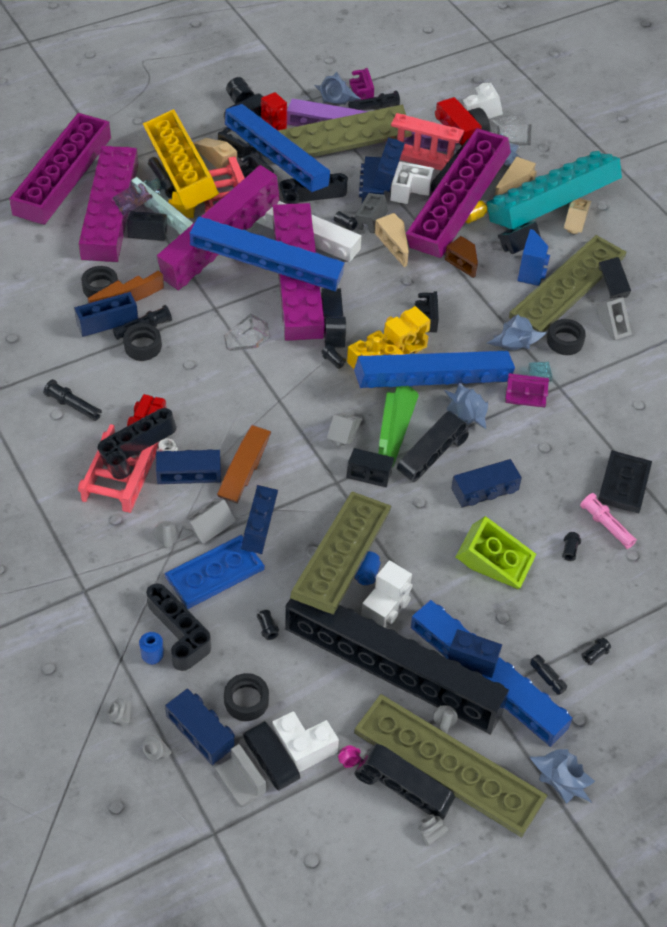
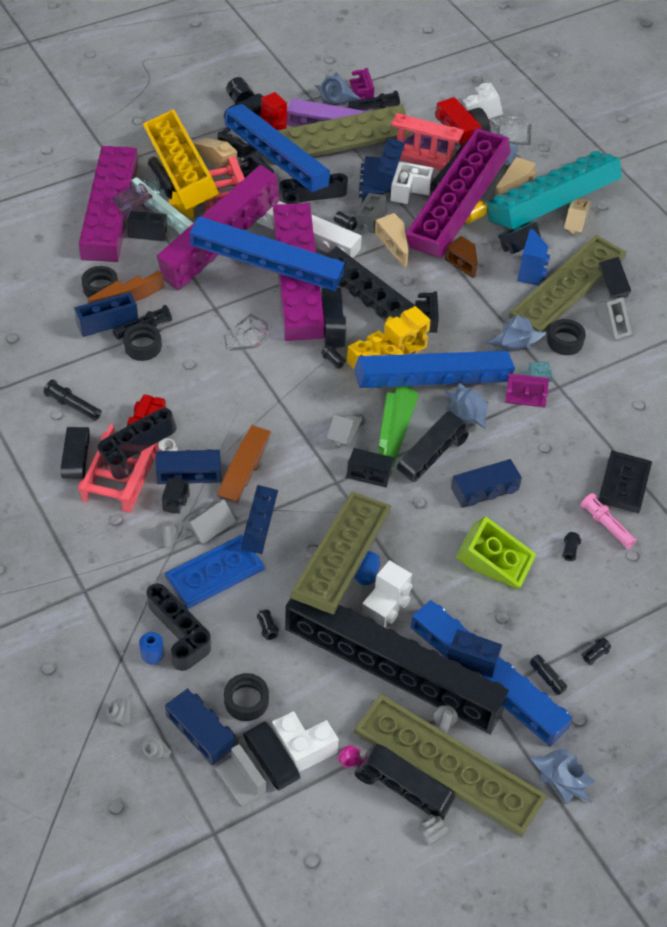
magenta brick [9,113,111,225] -> none
none -> black beam [61,427,90,479]
none -> black brick [162,478,190,514]
none -> black brick [326,246,417,319]

